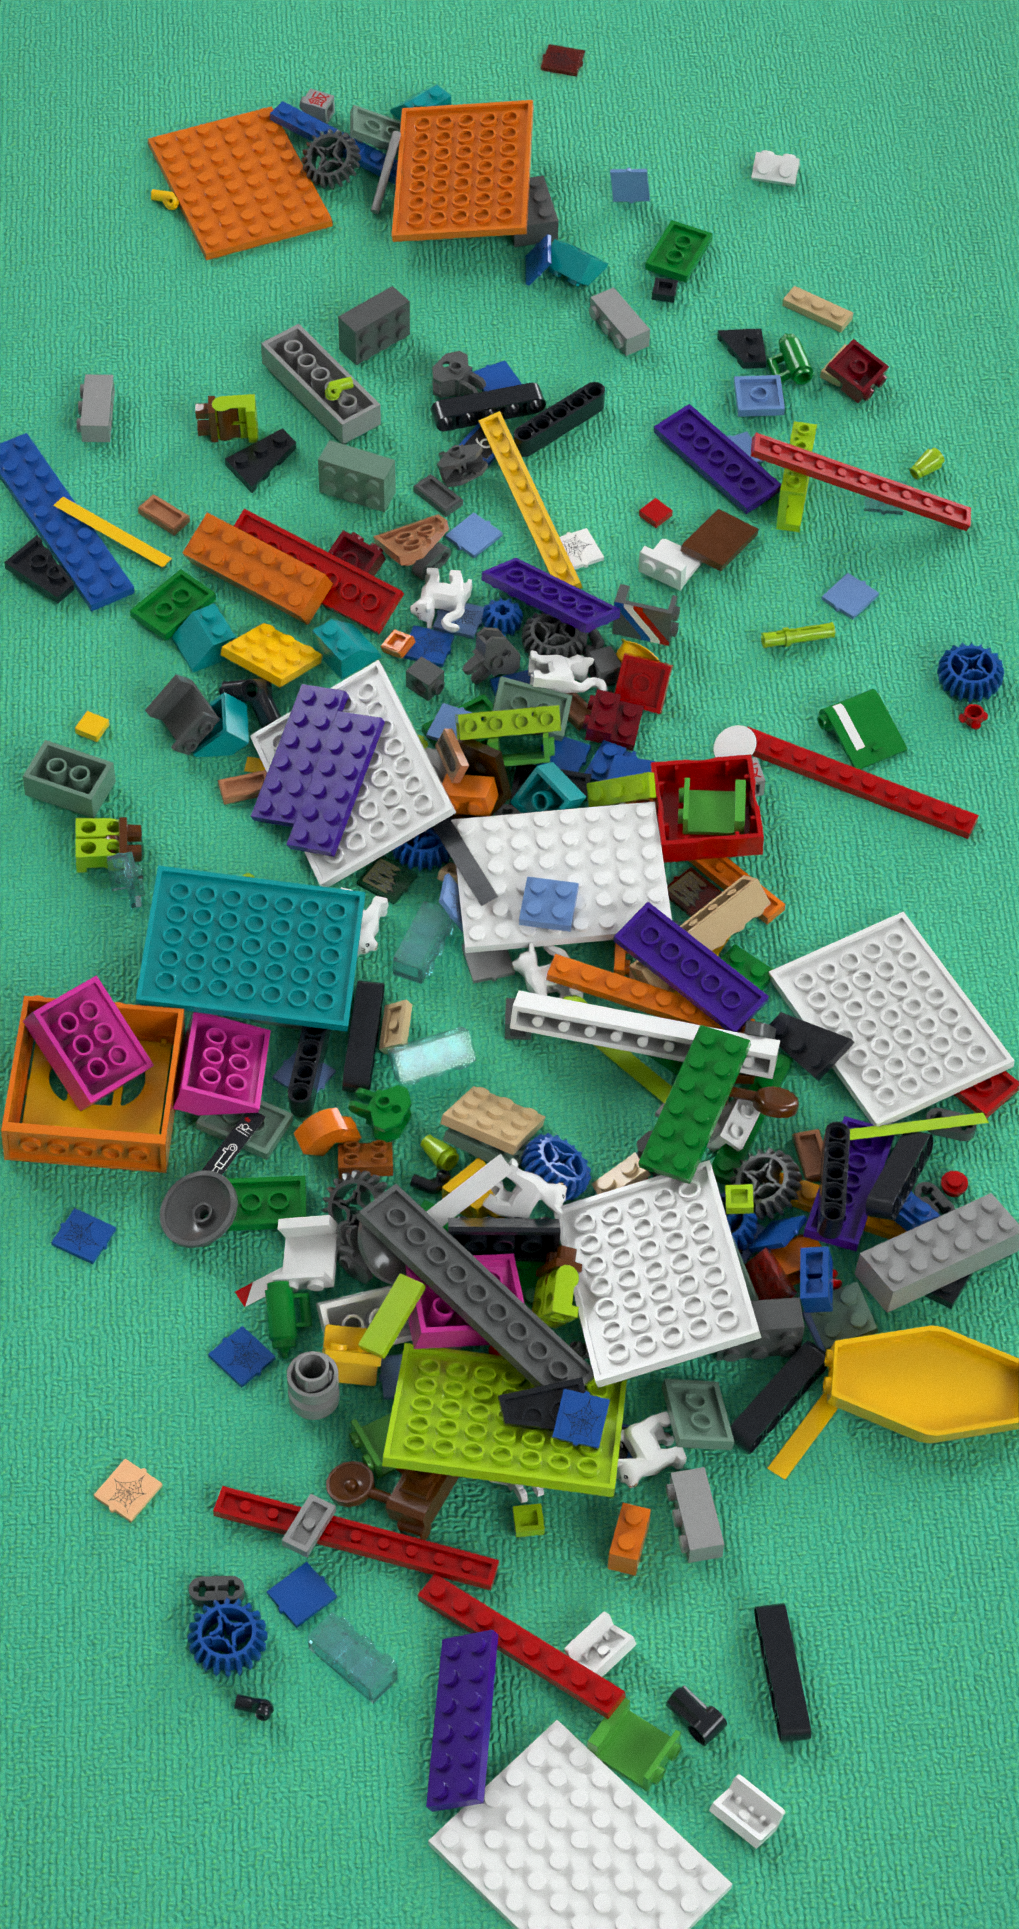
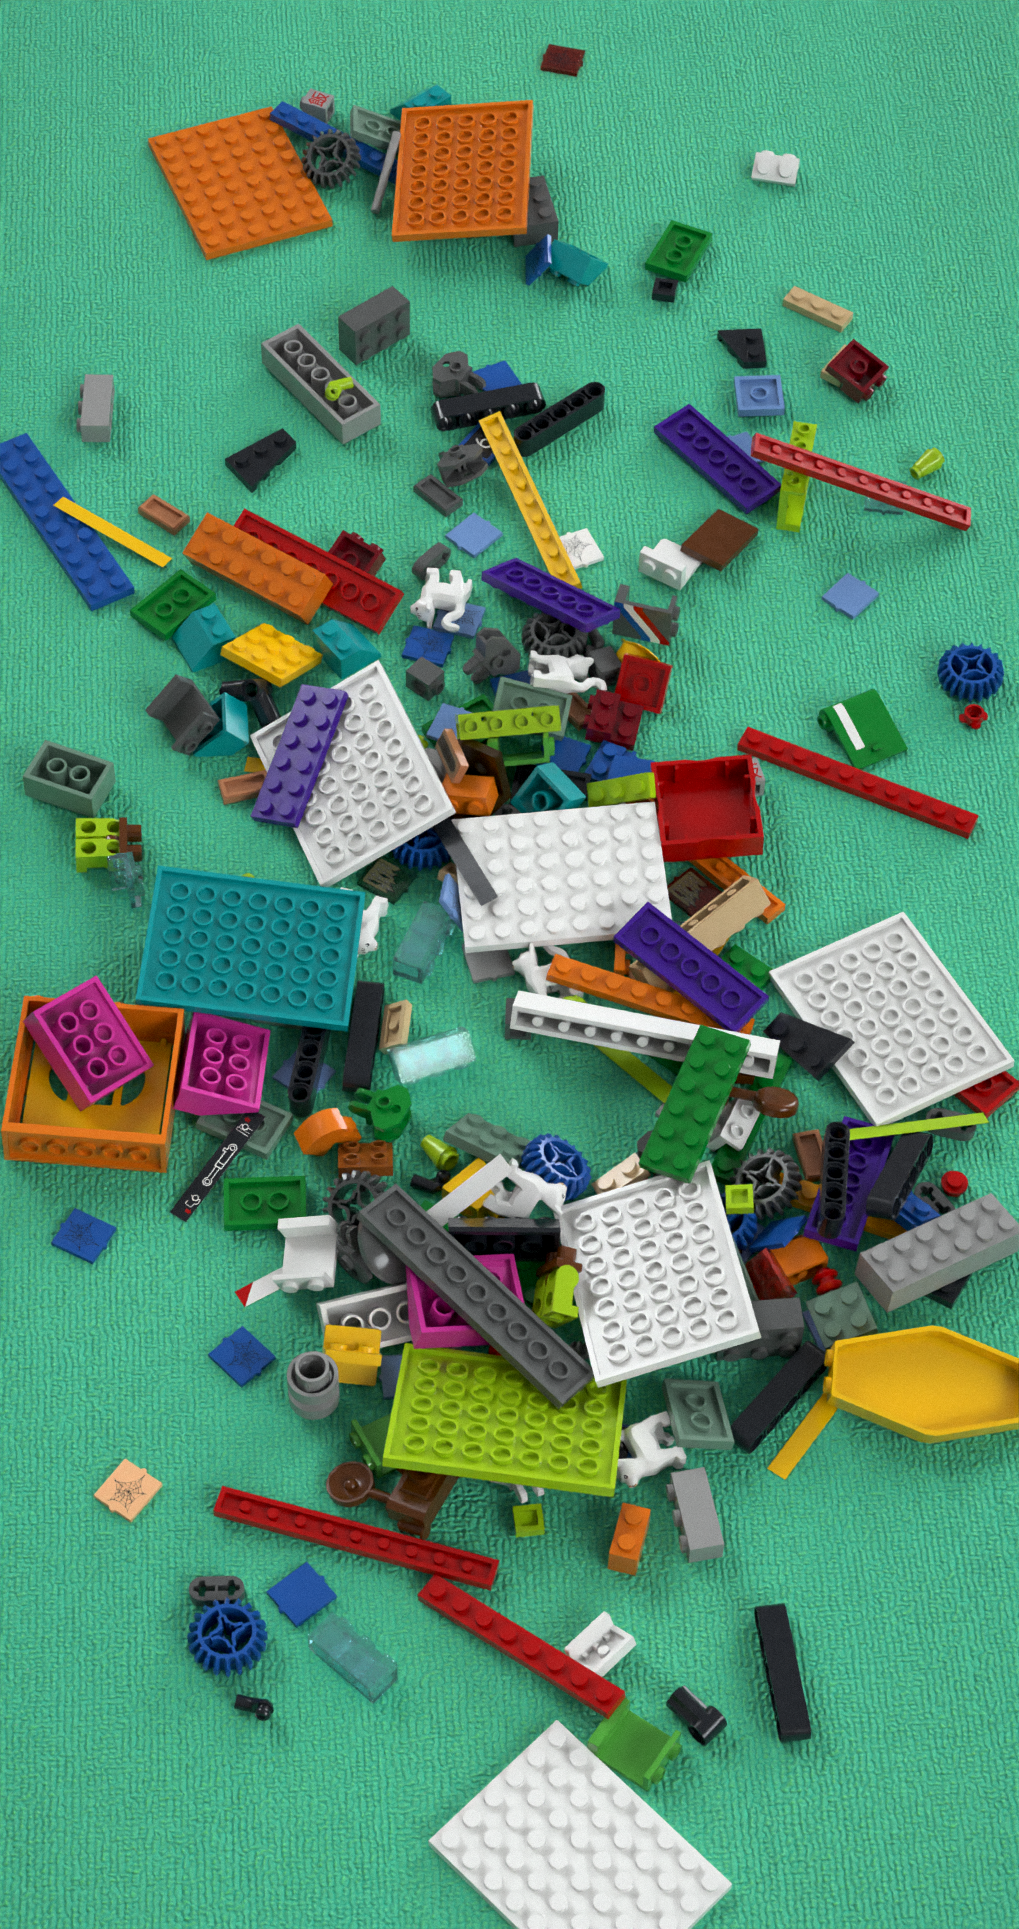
black wing [4,534,75,603] -> none
yellow tile [75,711,109,742] -> none
yellow arm [151,189,179,210] -> none
dark grey dish [160,1170,238,1248] -> none
hips [195,394,258,443] -> none
green piece [265,1281,312,1359] -> none
light grey plate [282,1494,336,1558] -> none
dark purple plate [286,711,385,857] -> none
sand green brick [318,440,396,512] -> none
lime tile [358,1274,426,1359] -> none
nougat plate [373,514,449,566] -> none
orange tile [380,629,415,659] -> none
dark purple plate [426,1630,498,1812] -> none
tan plate [440,1086,545,1155] -> none
blue gear [482,597,523,636] -> none
black wing [498,1377,586,1431] -> none
medium blue plate [519,877,579,932] -> none
blue piece [552,1389,610,1449] -> none
light grey brick [589,287,650,356] -> none
medium blue piece [610,167,650,203] -> none
red tile [639,498,673,528] -> none
bright green panel [678,778,746,836] -> none
white bracket [709,1774,785,1849] -> none
white sticker [714,725,756,757] -> none
dark grey beam [744,1021,776,1039] -> none
lime pin [761,622,835,648] -> none
green piece [767,333,813,385] -> none
blue brick [800,1246,833,1313] -> none

